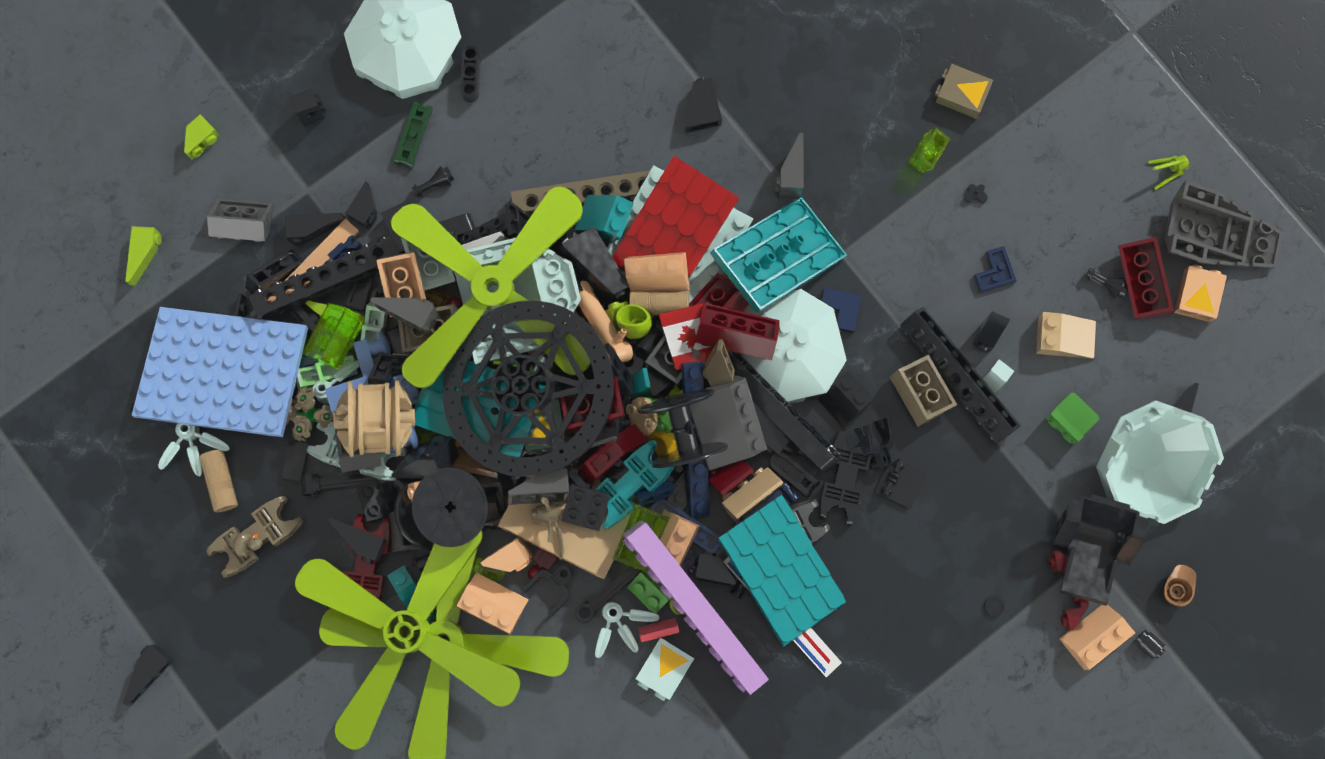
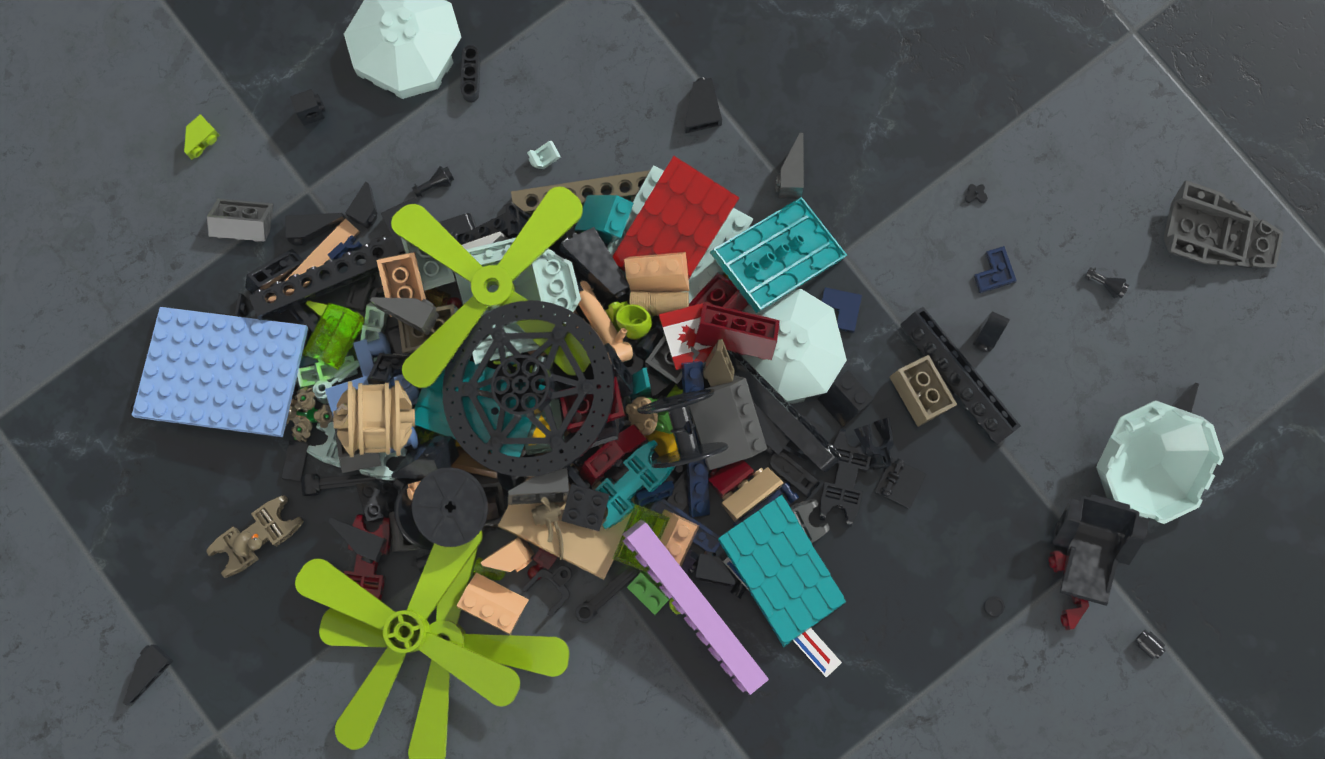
lime slope [125,226,161,286] -> none
light aqua plant [158,423,230,476] -> none
tan piece [199,450,238,512] -> none
teal slope [387,566,436,622] -> none
dark green plate [394,102,433,169] -> none
light aqua plant [595,601,660,658] -> none
light aqua brick [636,638,694,701] -> none
coral tile [638,618,679,642] -> none
clear neon green brick [908,128,950,173] -> none
dark tan brick [935,64,993,119] -> none
light aqua slope [983,359,1014,394] -> none
tan slope [1036,312,1096,359] -> none
bright green bracket [1046,392,1099,445] -> none
light nougat slope [1059,604,1135,670] -> none
dark red slope [1118,237,1174,319] -> none
lime plant [1148,155,1189,190] -> none
medium nougat cap [1164,565,1196,607] -> none
light nougat brick [1174,265,1227,323] -> none
none -> light aqua bracket [527,141,561,169]

